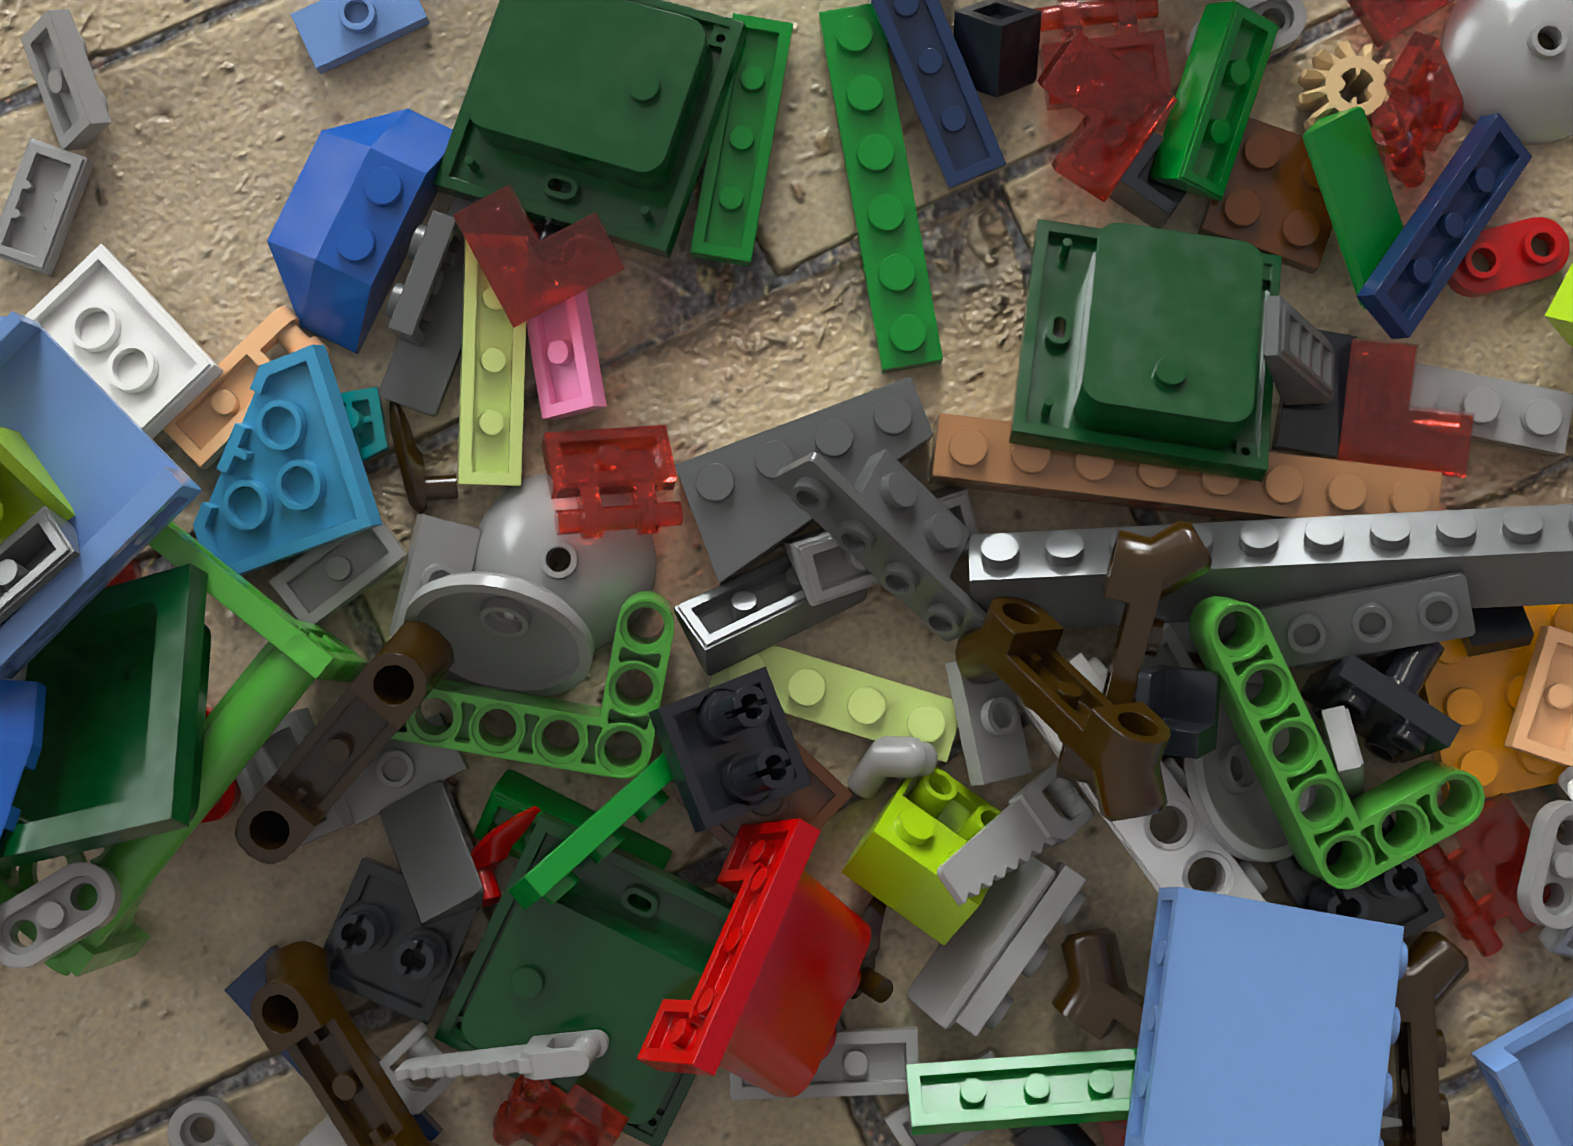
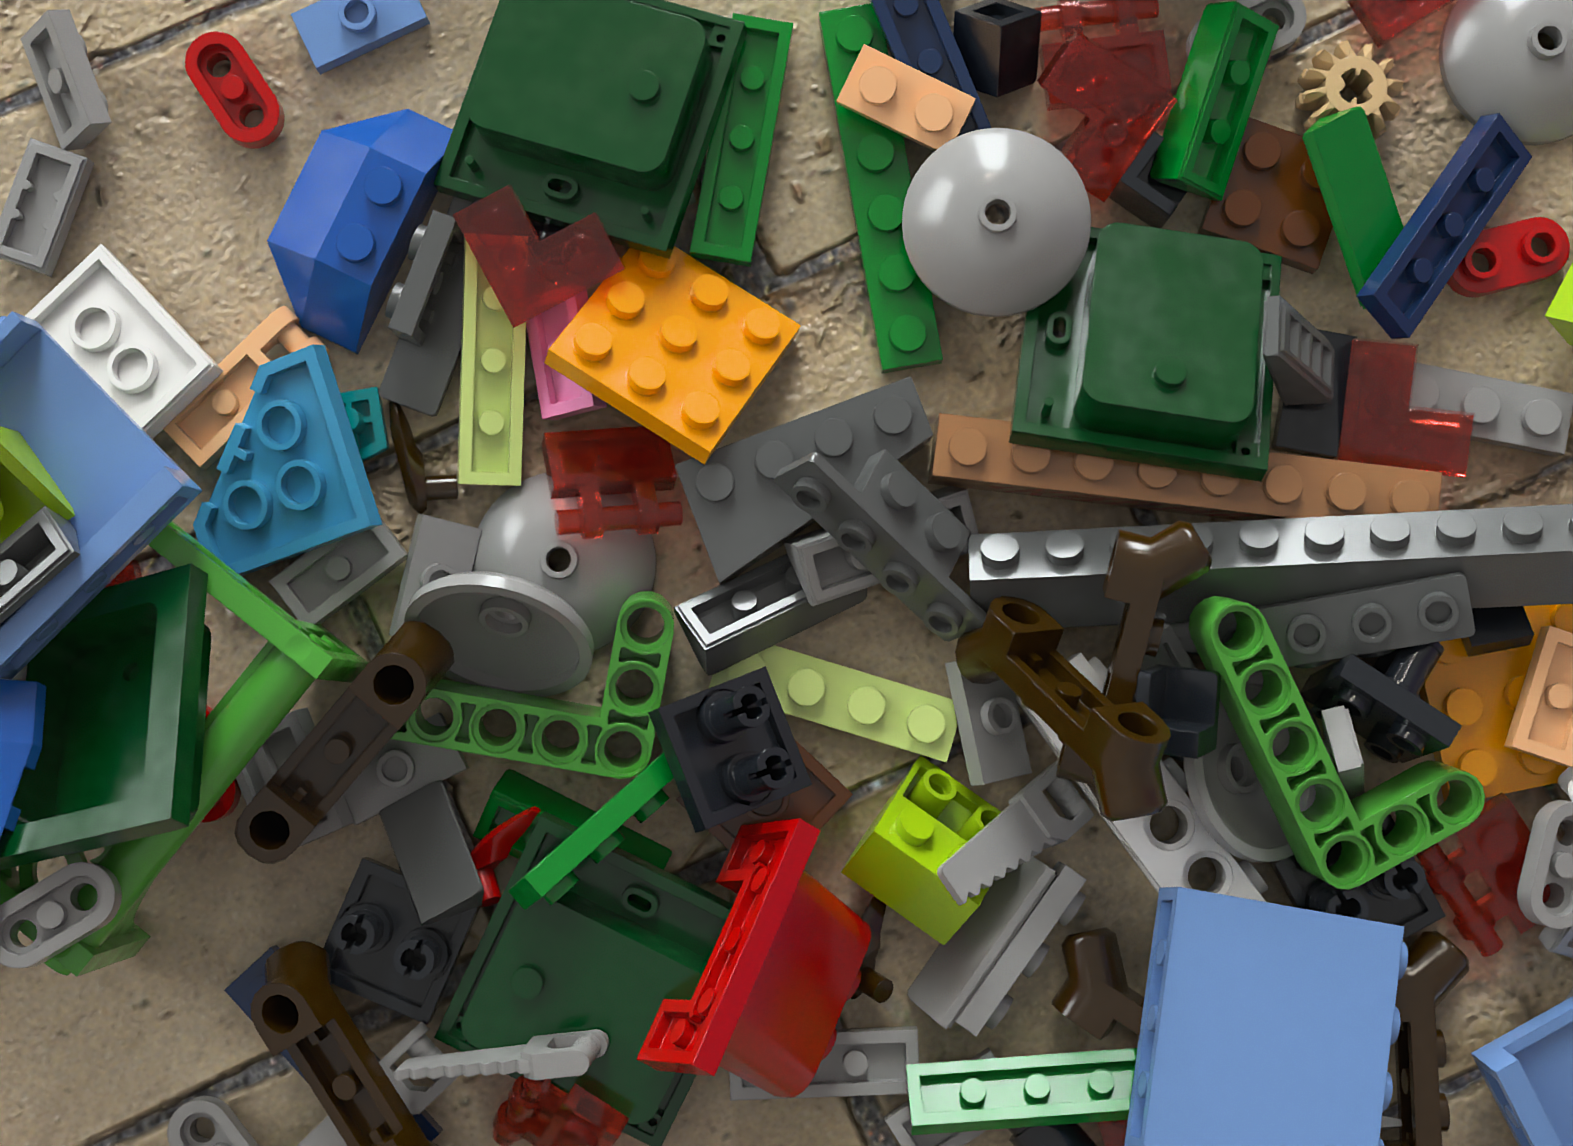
light grey arm [848,736,938,799] -> none
clear red plate [1371,31,1464,188] -> none
none -> red plate [185,31,285,149]
none -> light orange plate [544,246,801,465]
none -> light nougat plate [837,44,976,151]
none -> light grey dish [902,128,1091,317]

